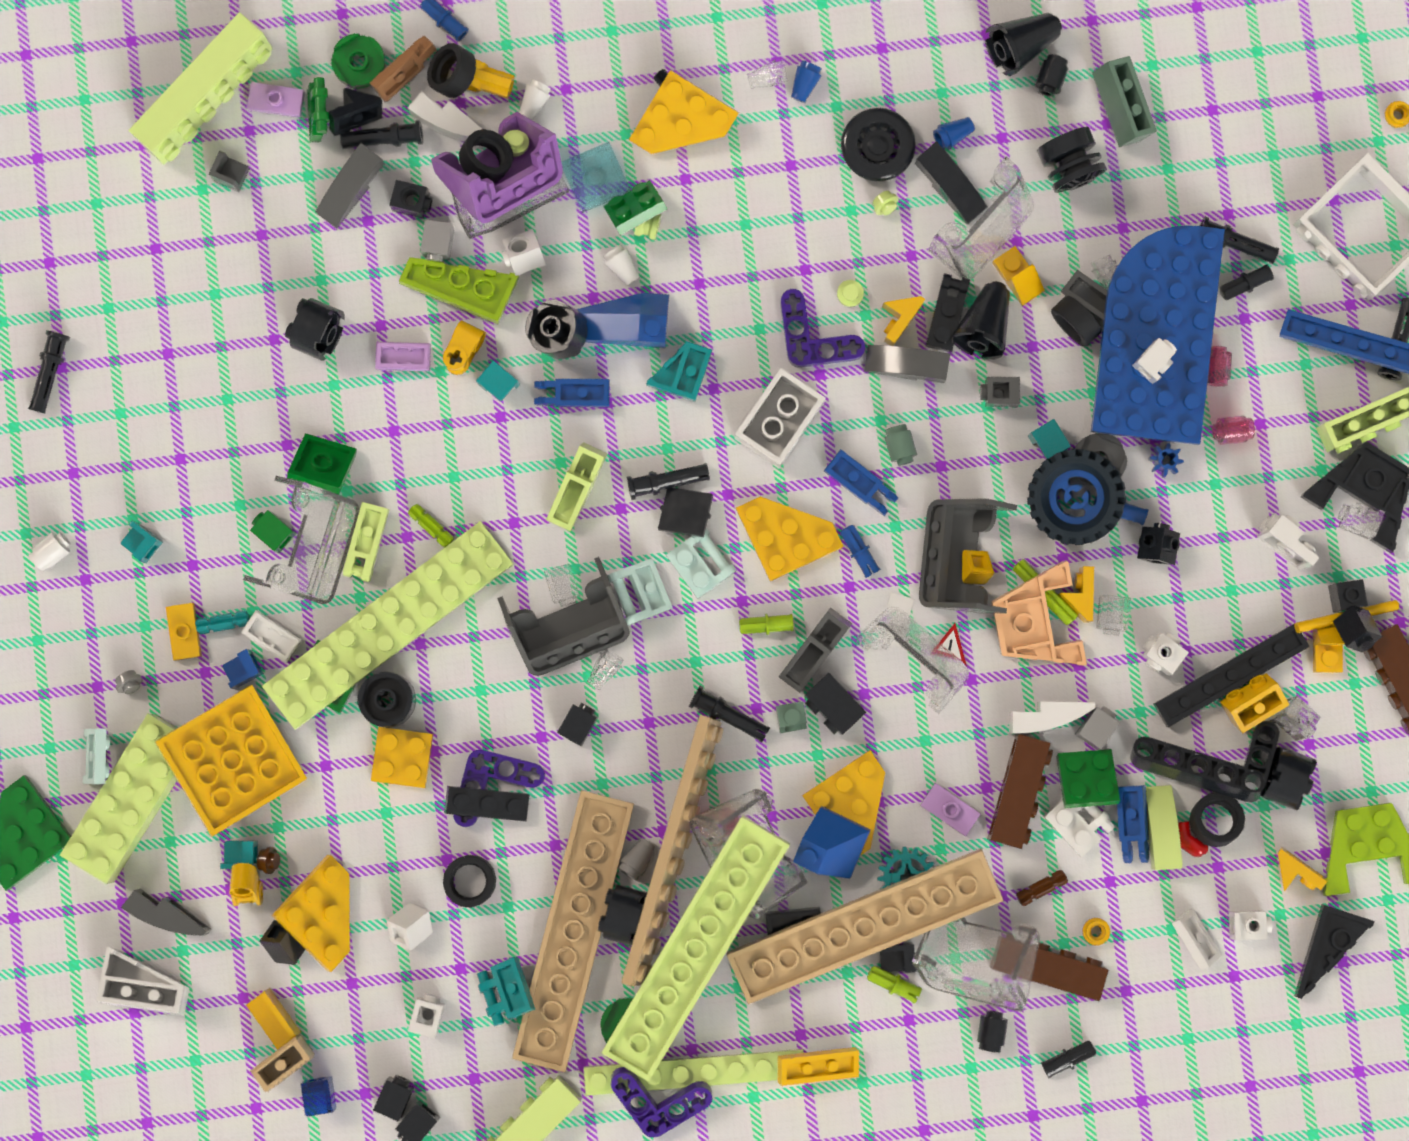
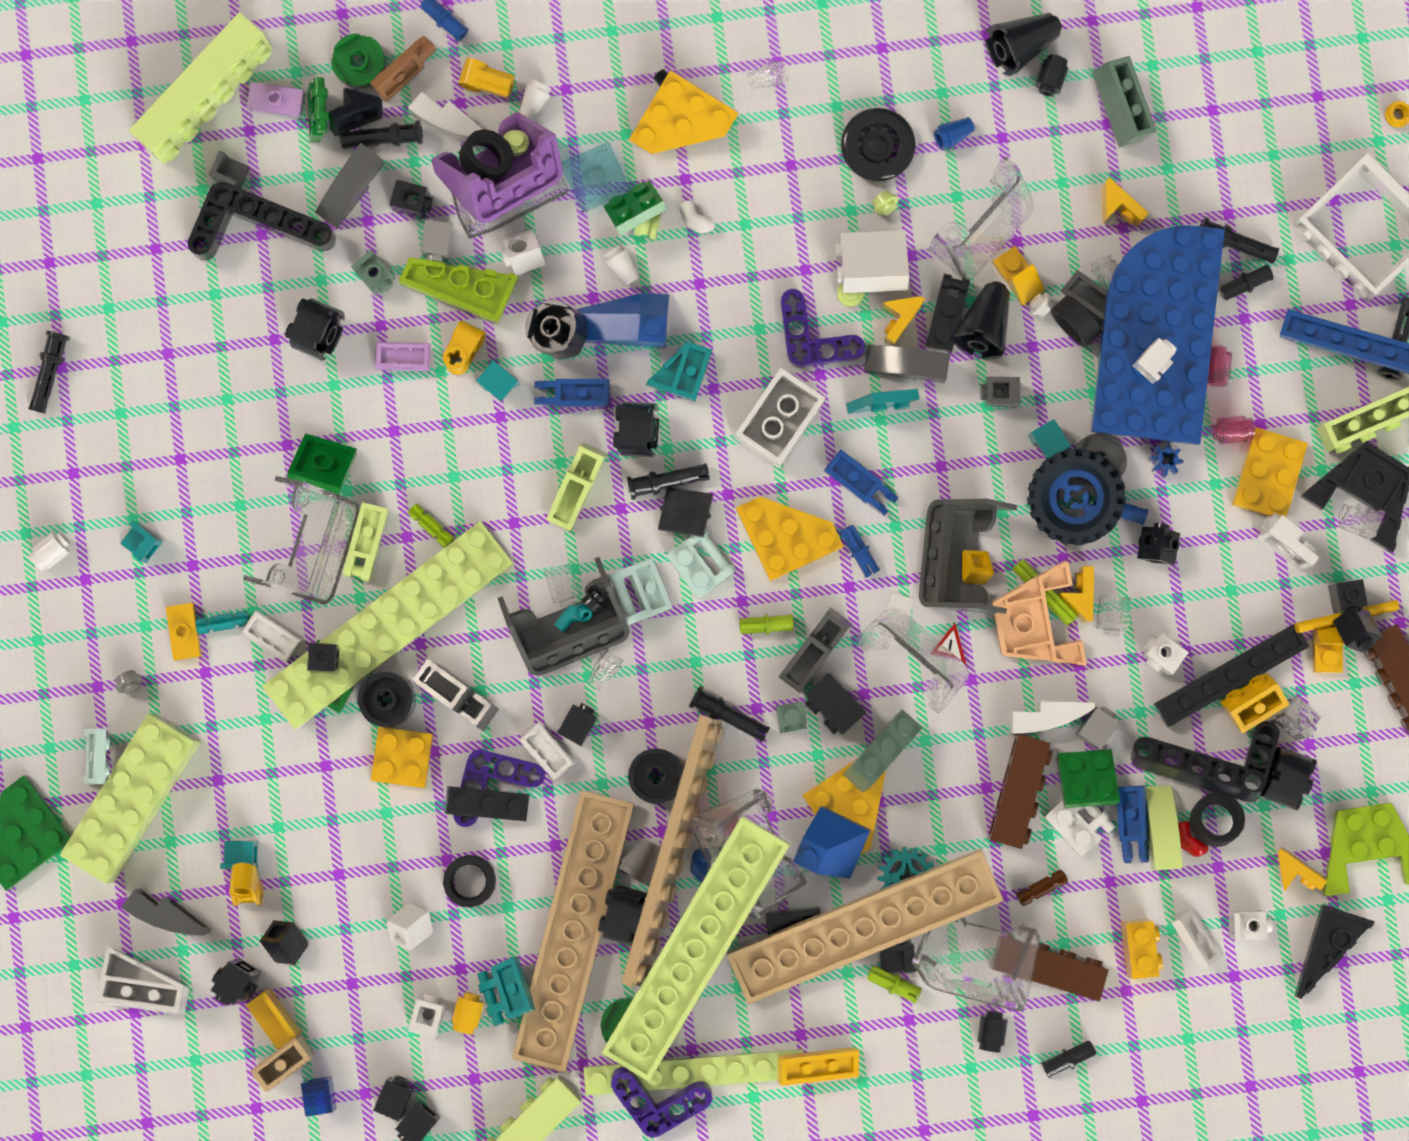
yellow plate [154,685,307,837] -> none
blue panel [222,649,264,689] -> none
green brick [250,510,297,554] -> none
reddish brown plate [257,847,280,874] -> none
yellow plate [272,854,350,972] -> none
black tyre [427,43,476,98] -> none
blue cone [791,60,822,103] -> none
sand green brick [884,424,917,466] -> none
black slope [915,141,988,225] -> none
lavender plate [920,783,981,836] -> none
black wheel [1037,126,1107,193] -> none
yellow plate [1082,918,1110,945] -> none
none -> black beam [188,182,336,261]
none -> black brick [210,958,261,1006]
none -> black brick [307,643,340,675]
none -> sand green brick [351,249,396,296]
none -> dark grey slope [412,659,499,731]
none -> yellow brick [451,992,485,1035]
none -> white plate [519,722,575,781]
none -> teal arm [553,604,593,633]
none -> black plate [581,590,606,614]
none -> black brick [613,401,659,458]
none -> black brick [628,748,683,804]
none -> white arm [680,200,715,234]
none -> blue arm [690,848,711,883]
none -> white brick [835,230,909,293]
none -> sand green brick [843,709,923,793]
none -> teal wing [846,389,920,414]
none -> white plate [1029,293,1054,318]
none -> yellow slope [1101,177,1149,227]
none -> yellow brick [1121,919,1163,979]
none -> yellow plate [1232,427,1308,517]

